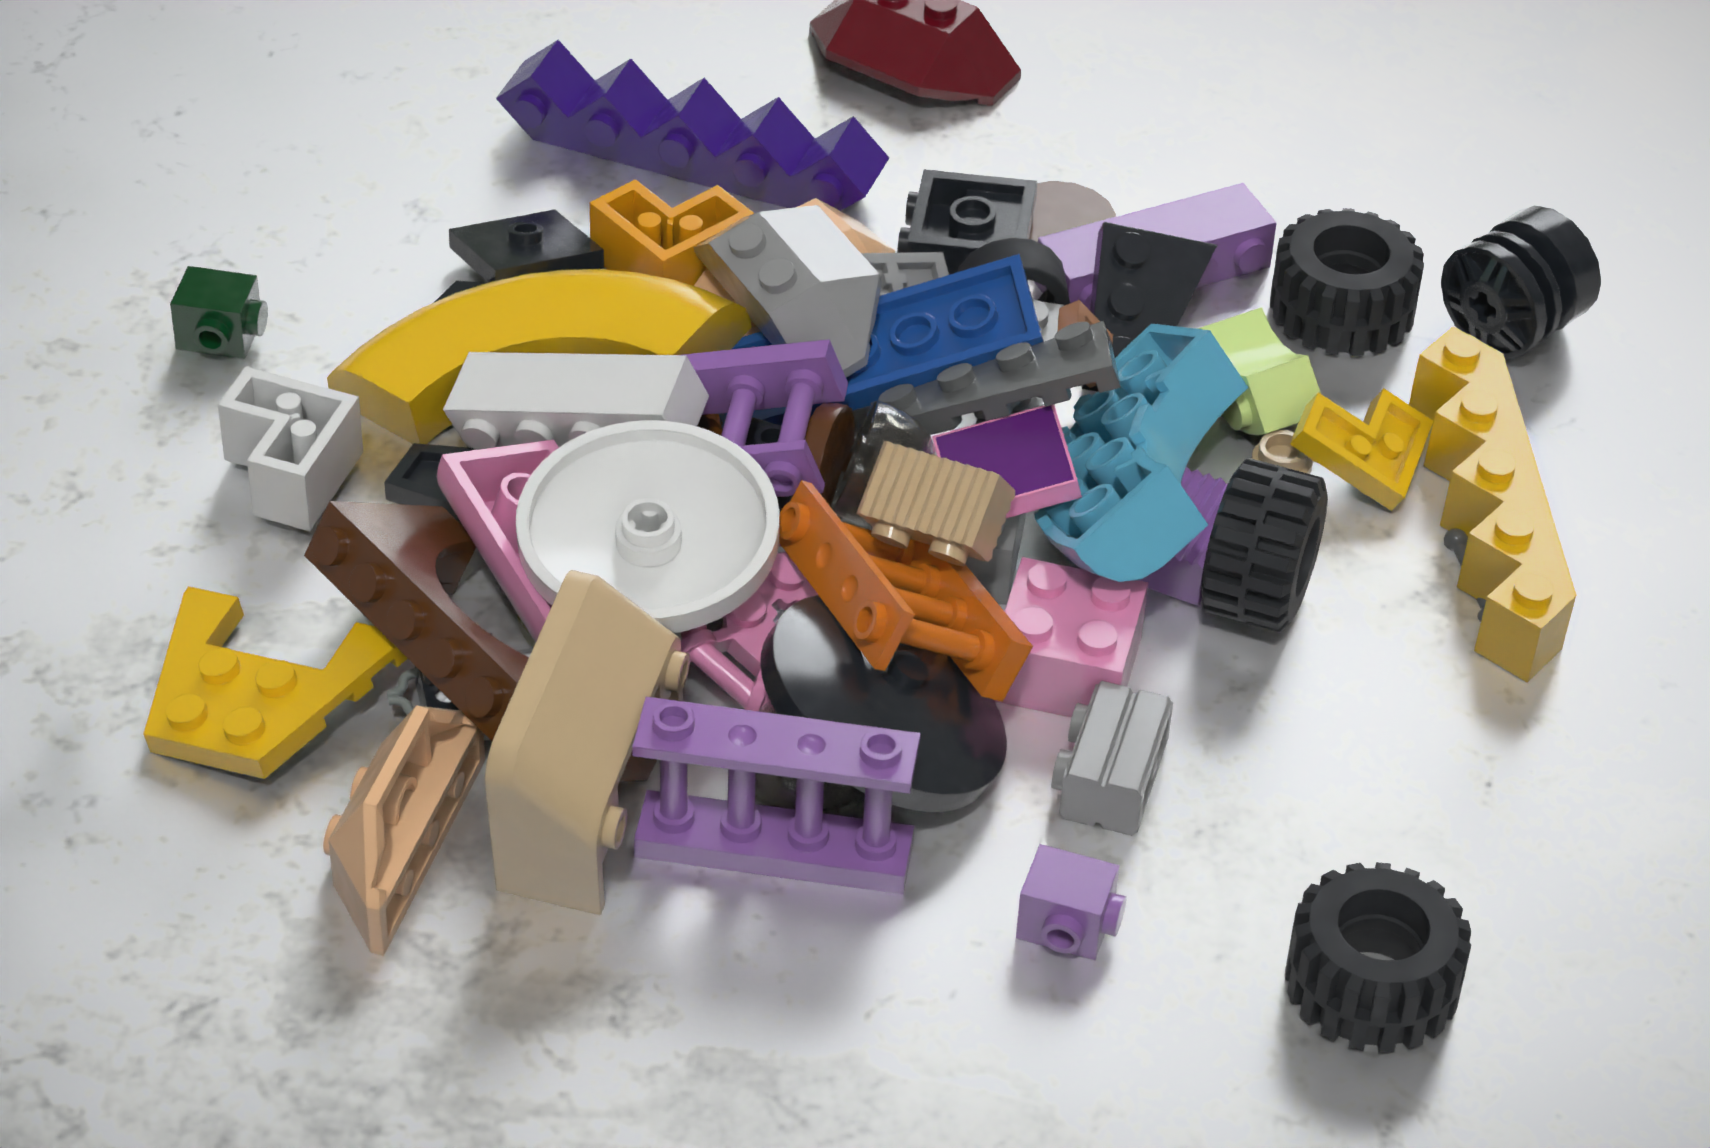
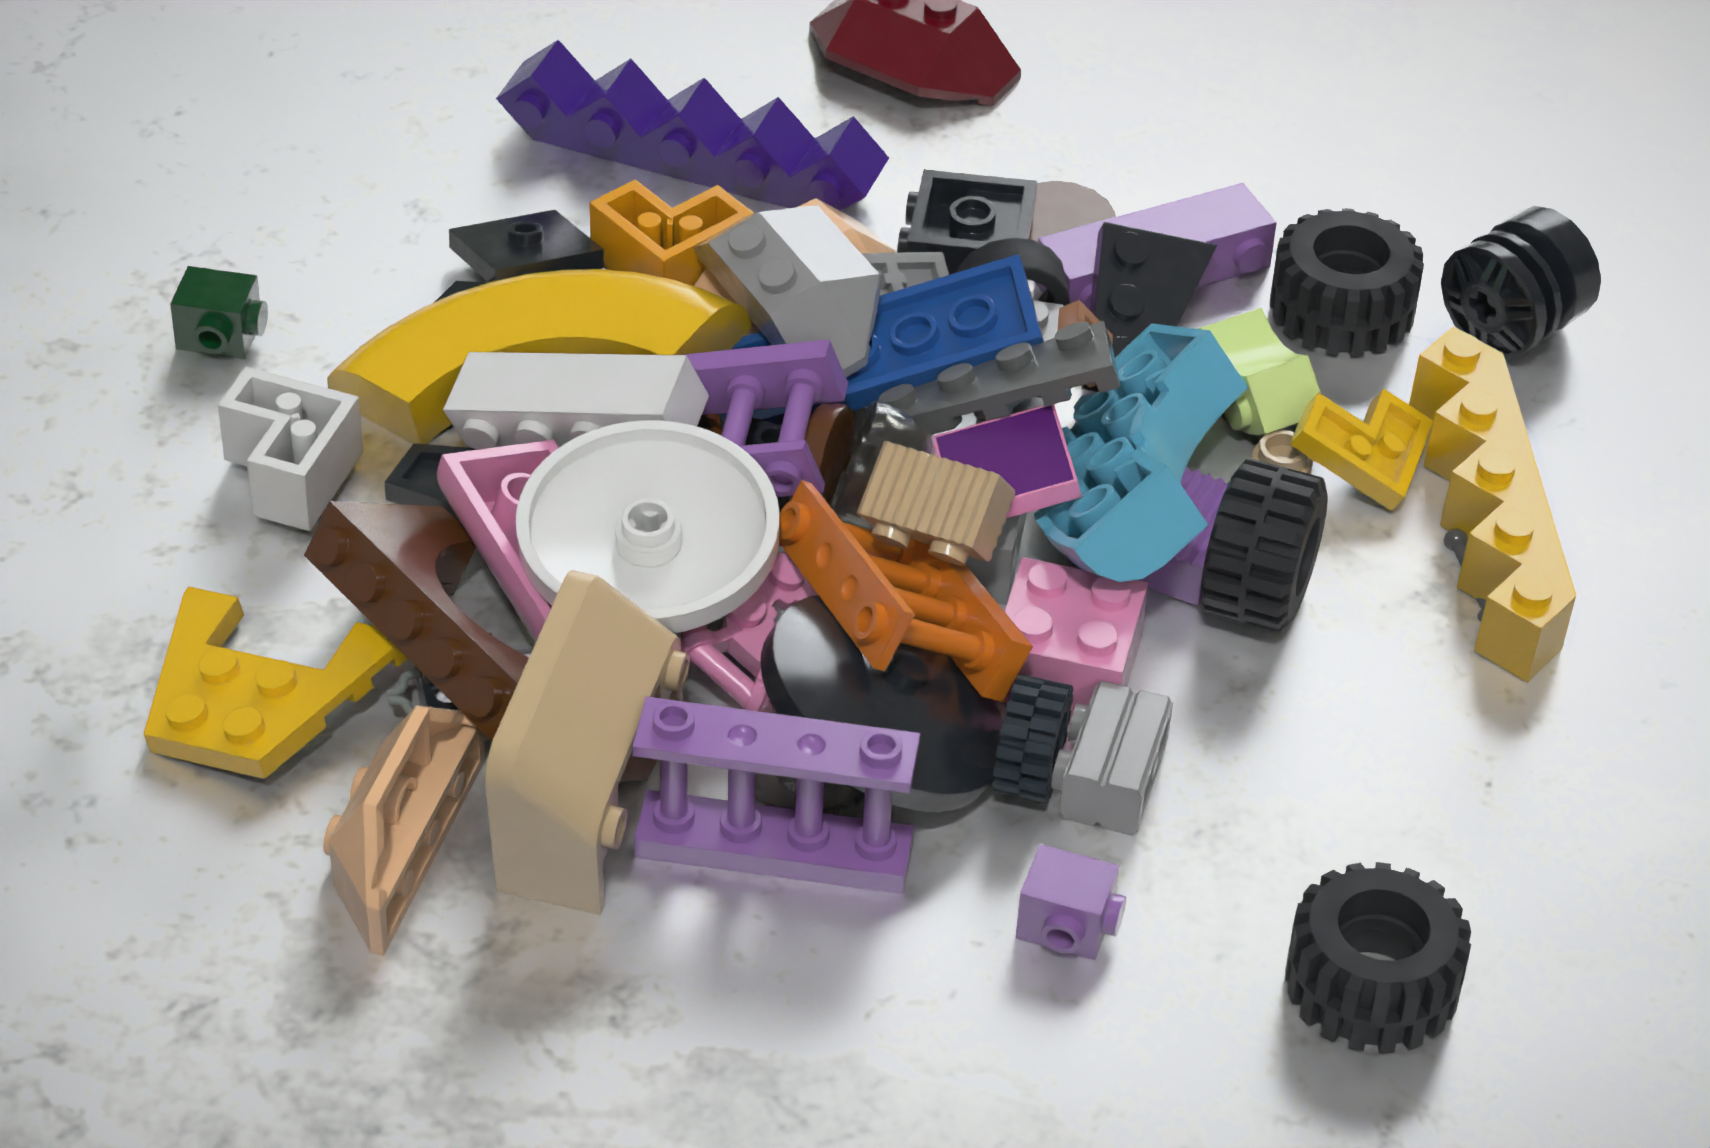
none -> black bush [993,674,1073,803]

